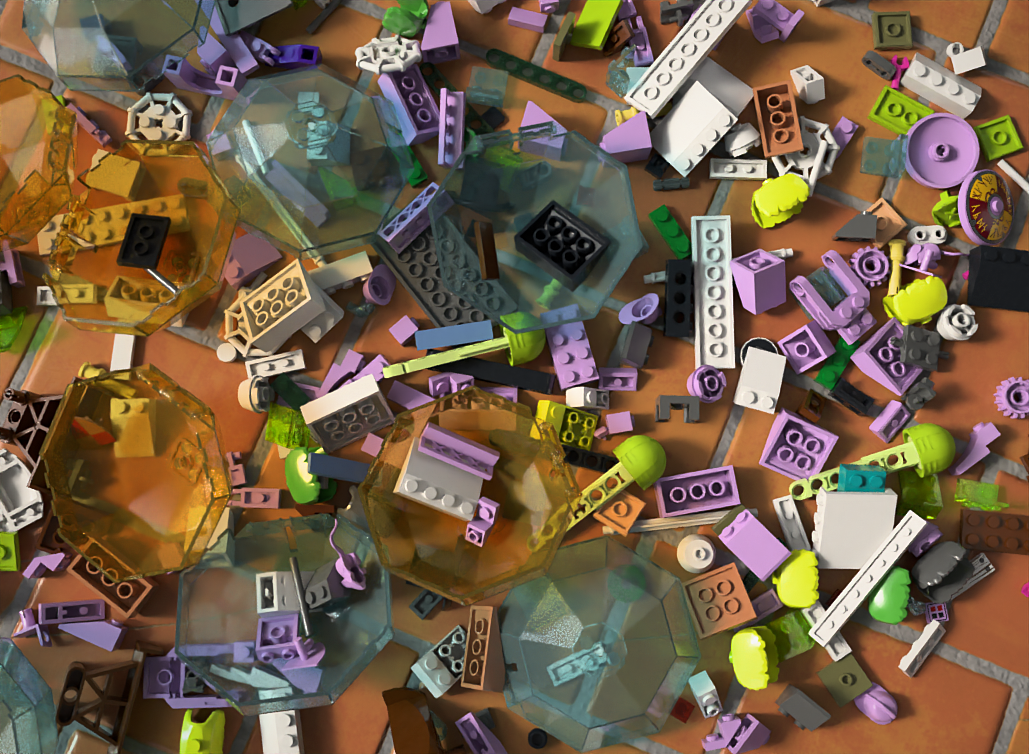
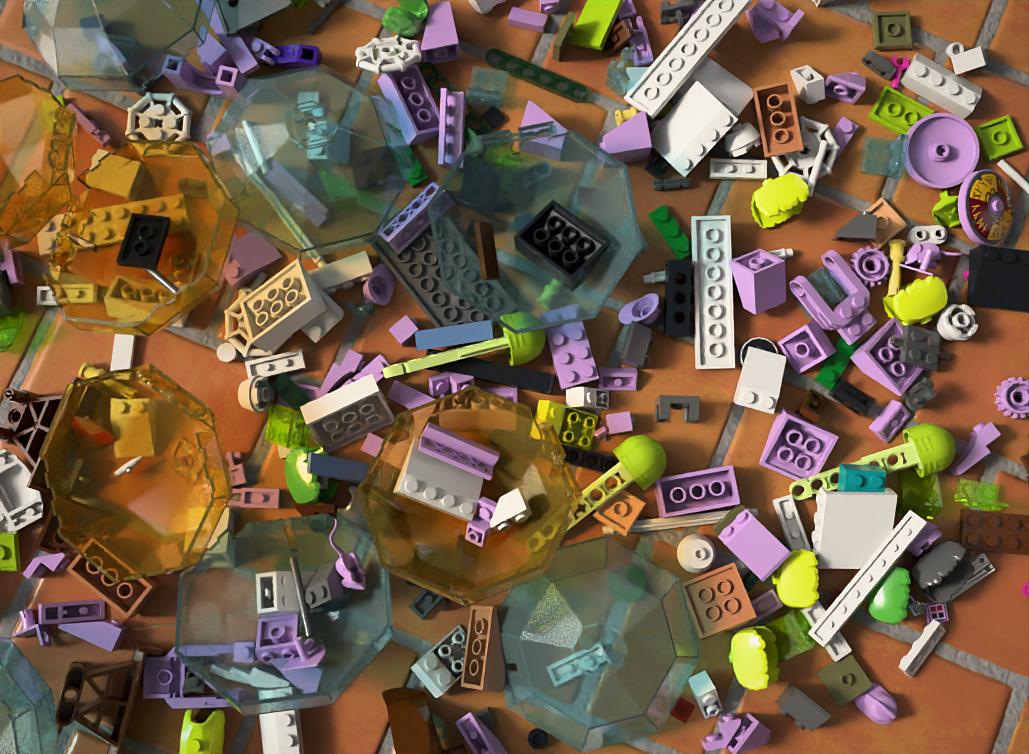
lavender cone [687,365,726,403] -> none
none -> white helmet [114,456,142,478]
none -> white slope [490,488,533,532]
none -> lavender slope [824,72,866,105]

